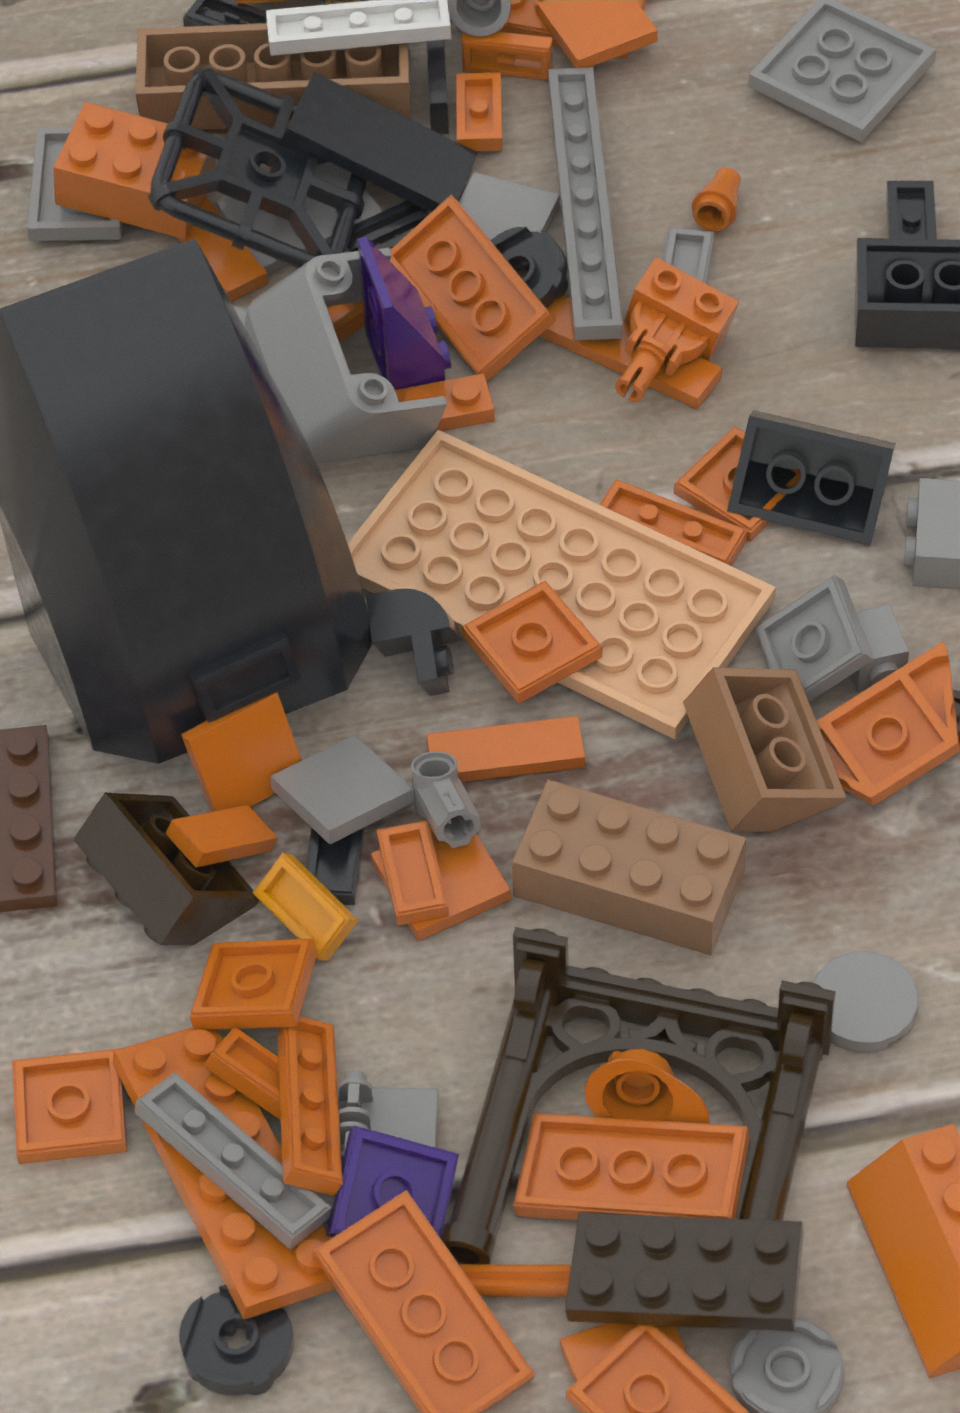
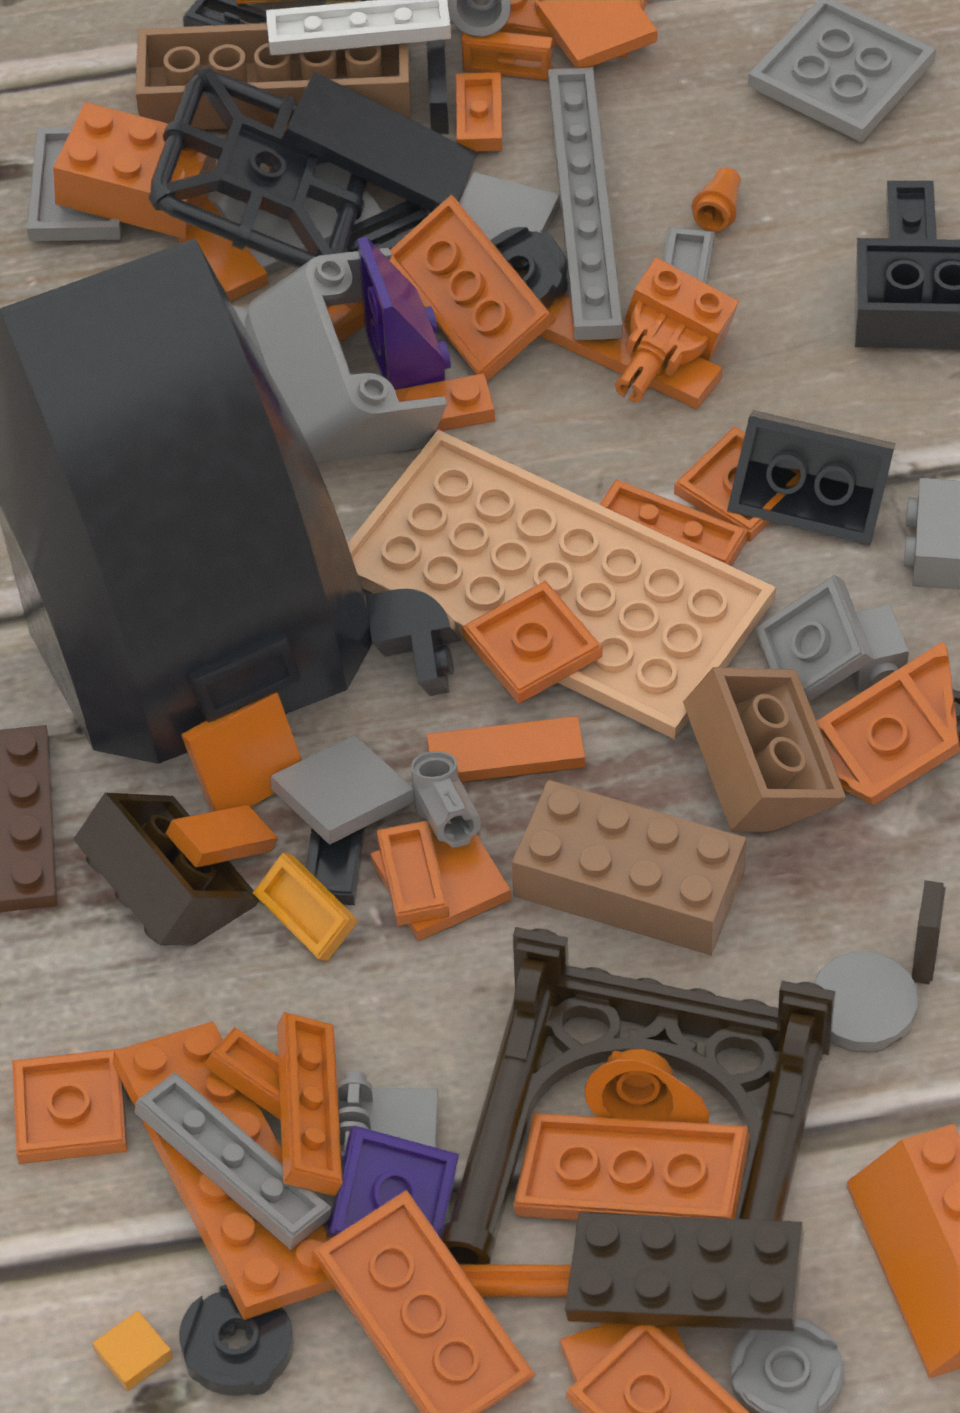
orange tile [190,939,318,1030] -> none
none -> light orange tile [92,1310,173,1391]
none -> dark brown tile [911,880,946,984]

